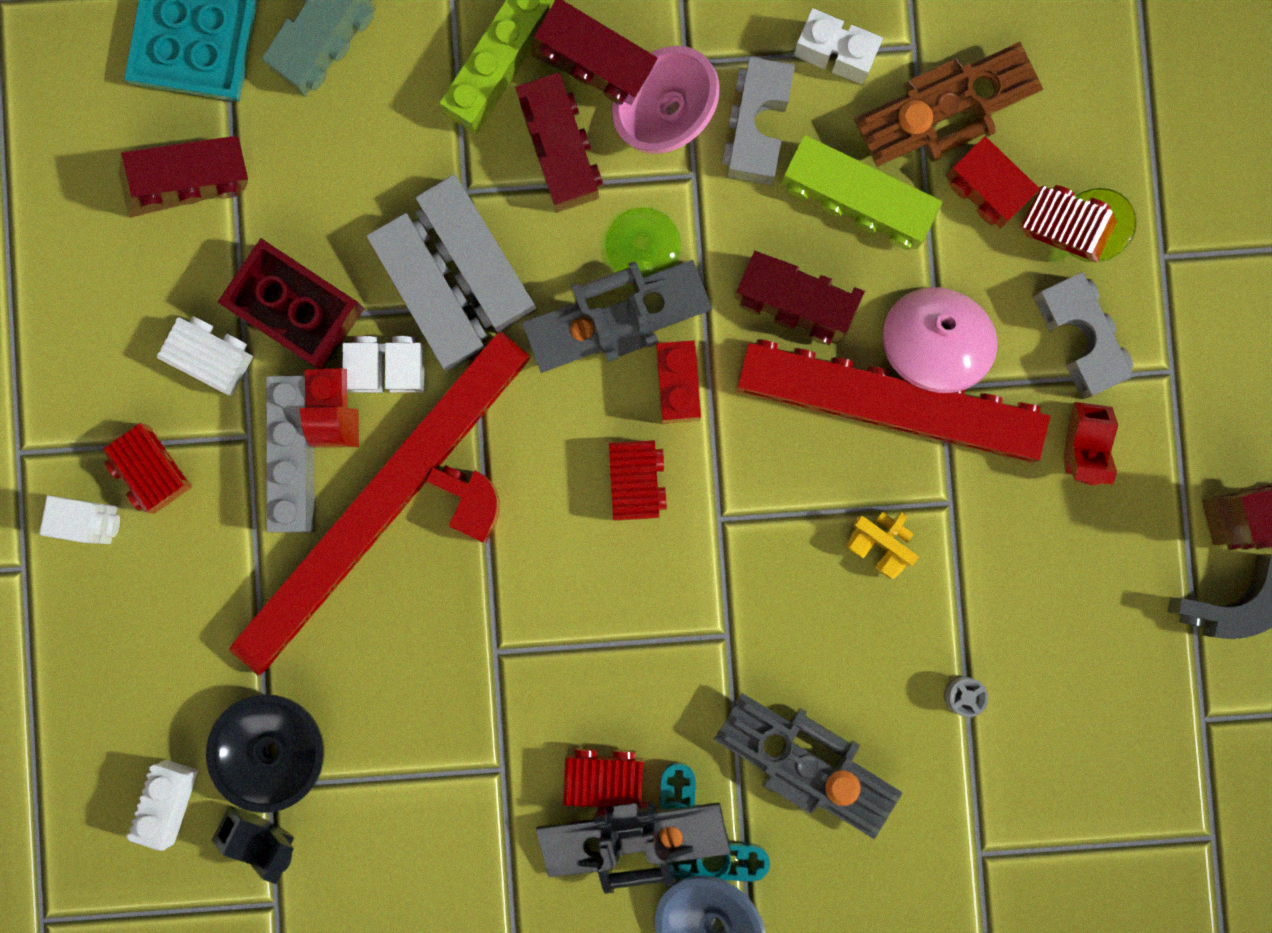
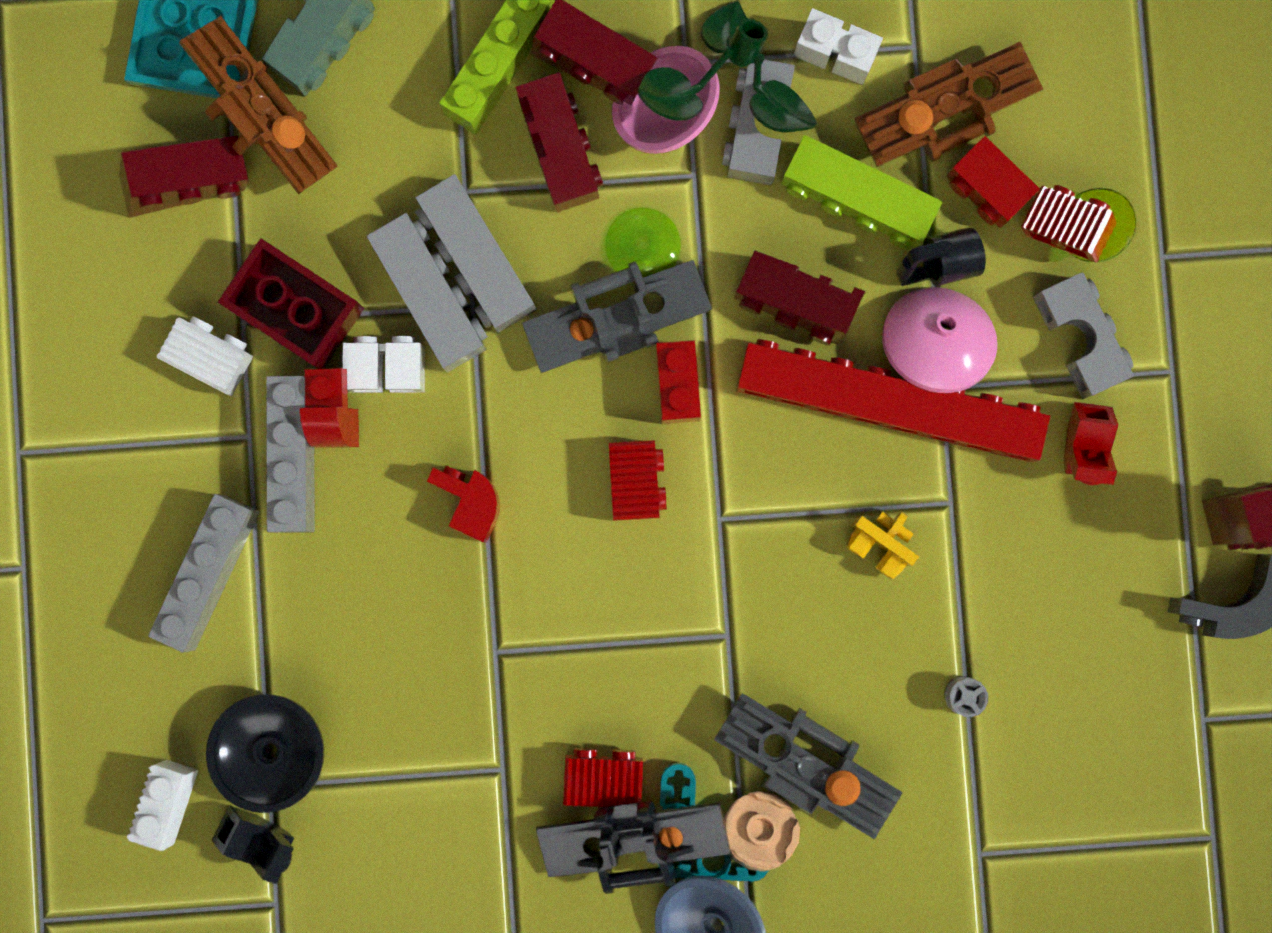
white piece [40,496,120,544] -> none
red brick [102,423,192,514] -> none
red beam [228,332,531,676] -> none
none -> light grey brick [148,494,260,653]
none -> dark orange piece [179,16,338,195]
none -> dark green plant [637,0,817,133]
none -> light nougat tile [724,791,800,872]
none -> black piece [896,227,986,286]

